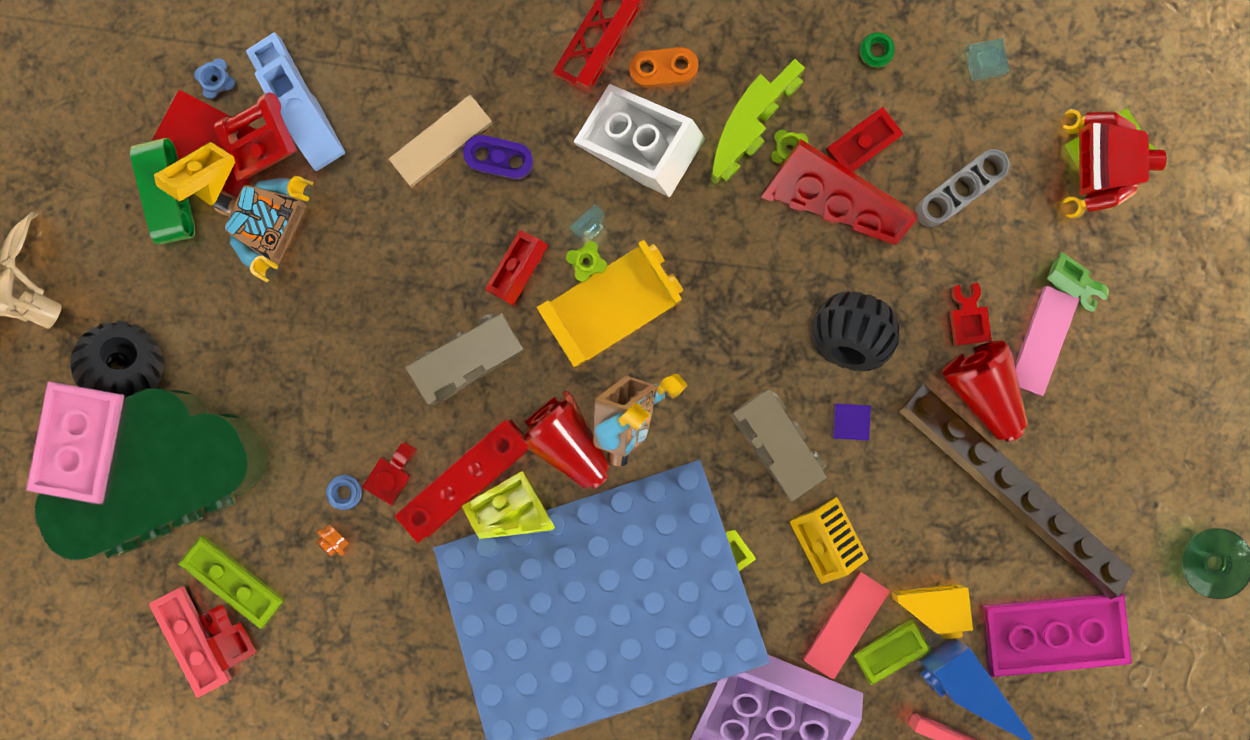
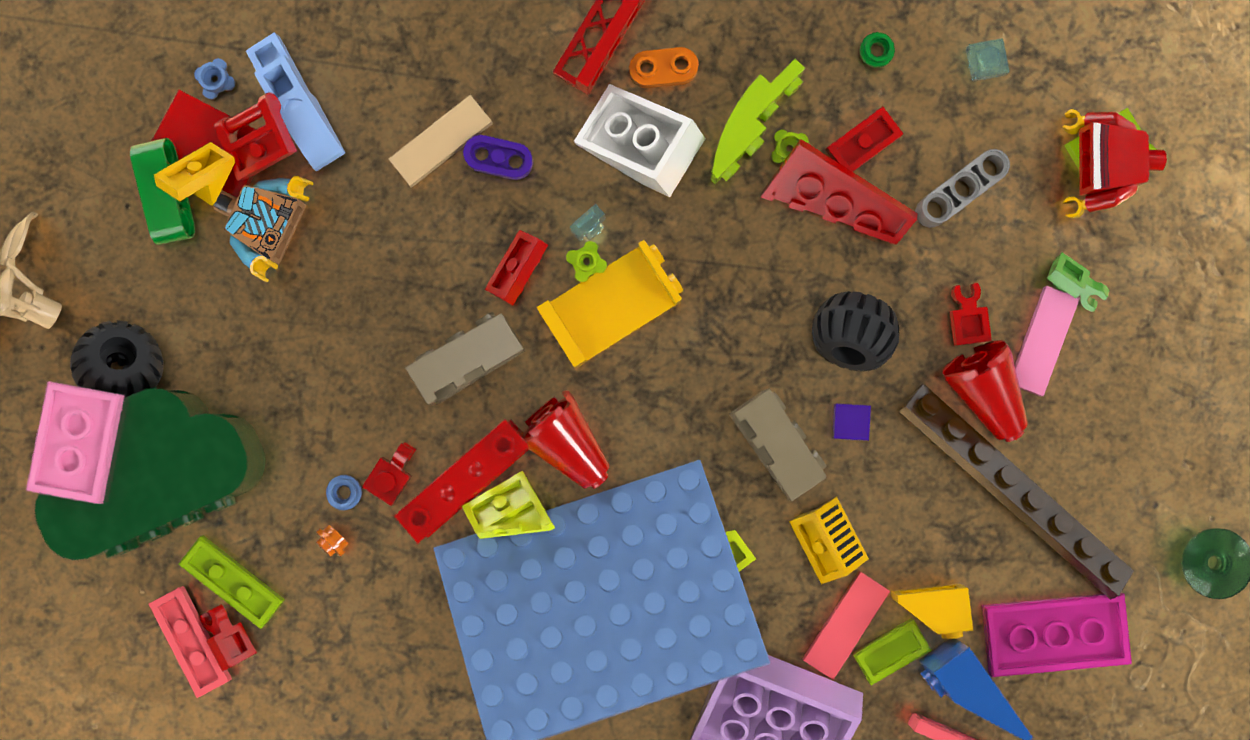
torso [593,374,688,466] -> none

